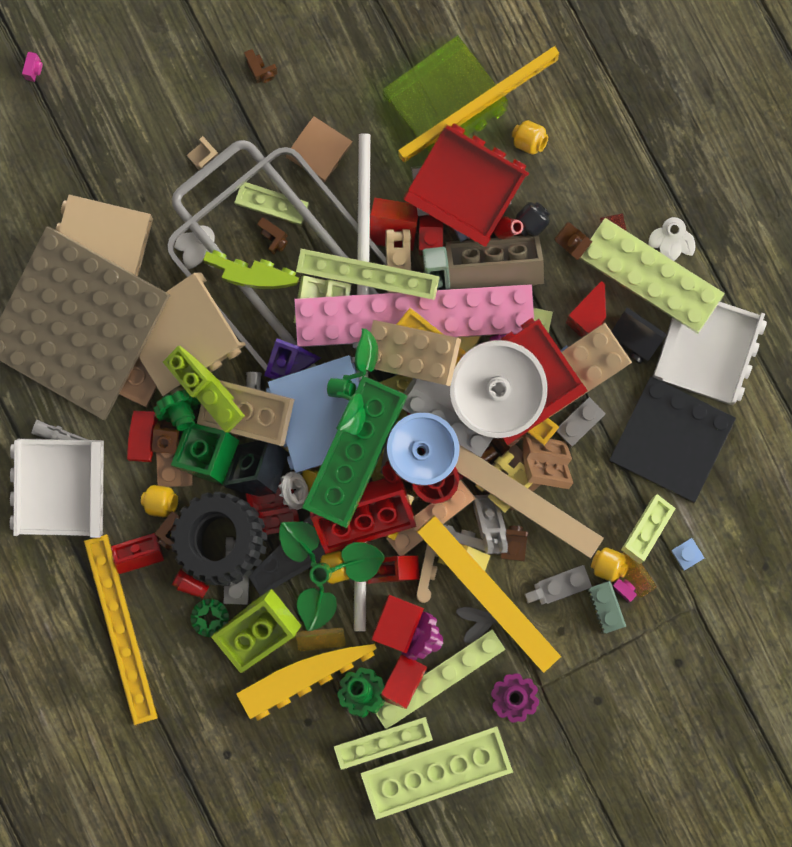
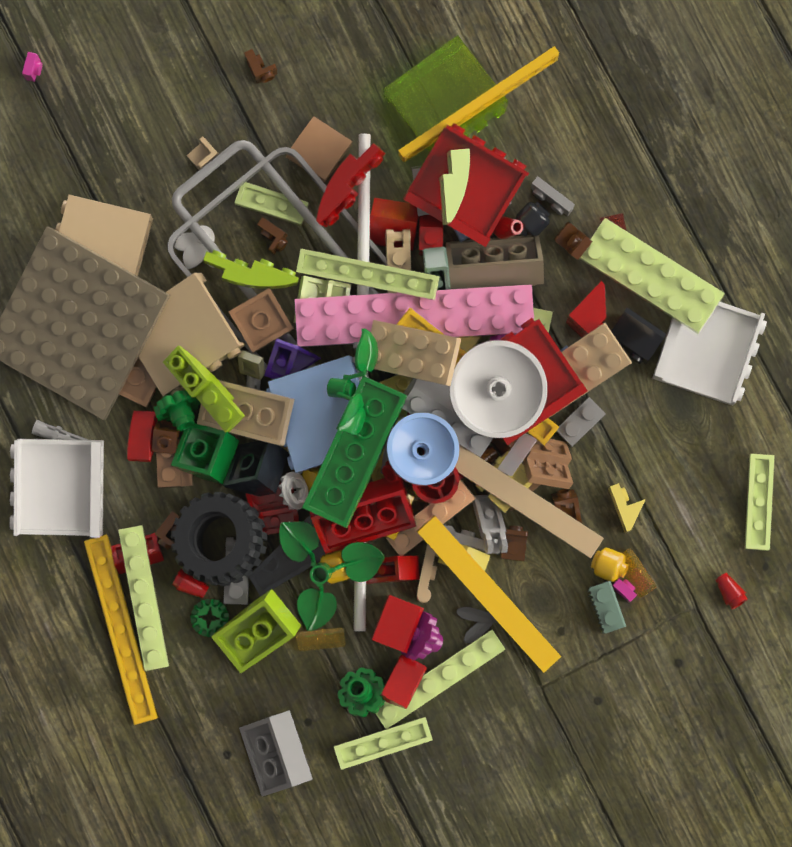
yellow head [141,485,178,517] -> none
yellow slope [237,644,377,721] -> none
yellowish green plate [361,726,513,820] -> none
magenta plant [491,673,539,723] -> none
yellow head [512,120,548,155] -> none
light grey hinge [525,565,592,605] -> none
black plate [609,376,736,503] -> none
yellowish green plate [621,494,676,564] -> none
white plate [648,217,695,261] -> none
light blue plate [671,538,704,571] -> none
none -> yellowish green plate [118,525,169,671]
none -> medium nougat plate [229,288,294,353]
none -> olive plate [238,350,265,380]
none -> light grey slope [239,710,313,796]
none -> red slope [316,143,386,227]
none -> yellowish green slope [439,149,470,225]
none -> white sticker [498,433,537,476]
none -> light grey plate [531,176,575,216]
none -> reddish brown bracket [551,488,582,523]
none -> light yellow slope [608,483,645,533]
none -> red cone [715,573,748,610]
none -> yellowish green plate [745,454,775,551]

